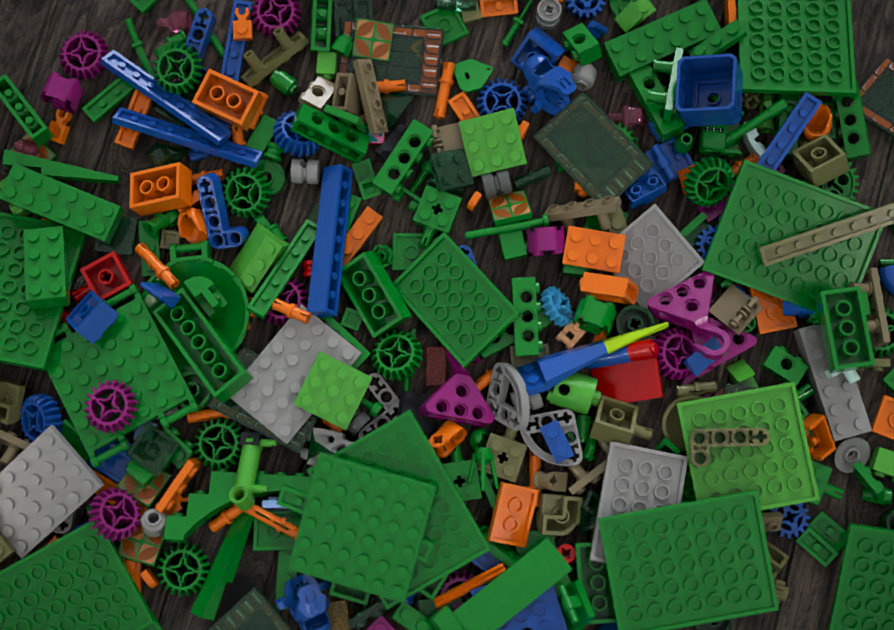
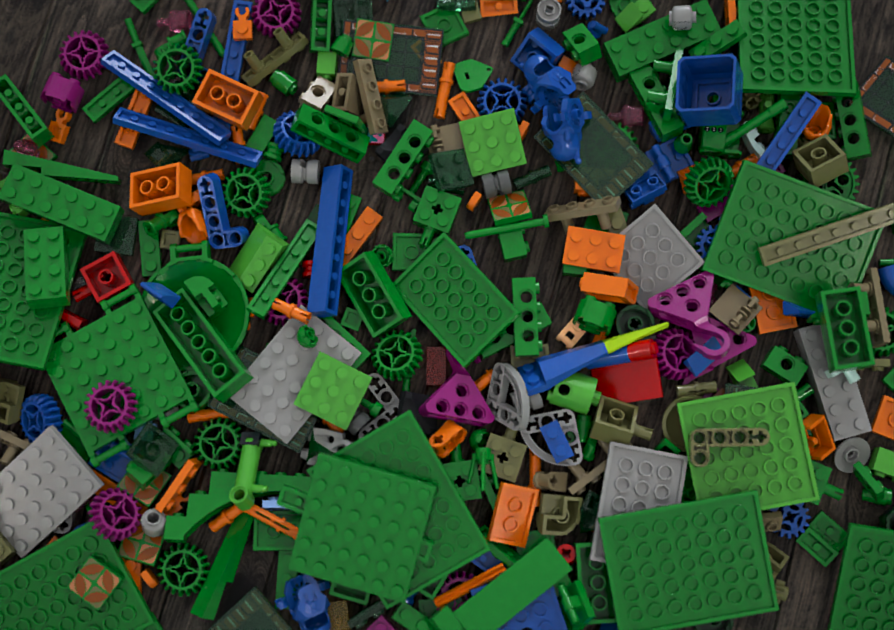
blue slope [65,290,119,344] -> none
orange pin [135,242,180,290] -> none
green slope [351,158,381,200] -> none
magenta brick [526,226,566,257] -> none
dark azure gear [540,286,574,327] -> none
none -> tile [67,554,123,611]
none -> green plate [296,325,318,348]
none -> blue helmet [541,98,592,165]
none -> light grey head [669,5,696,31]

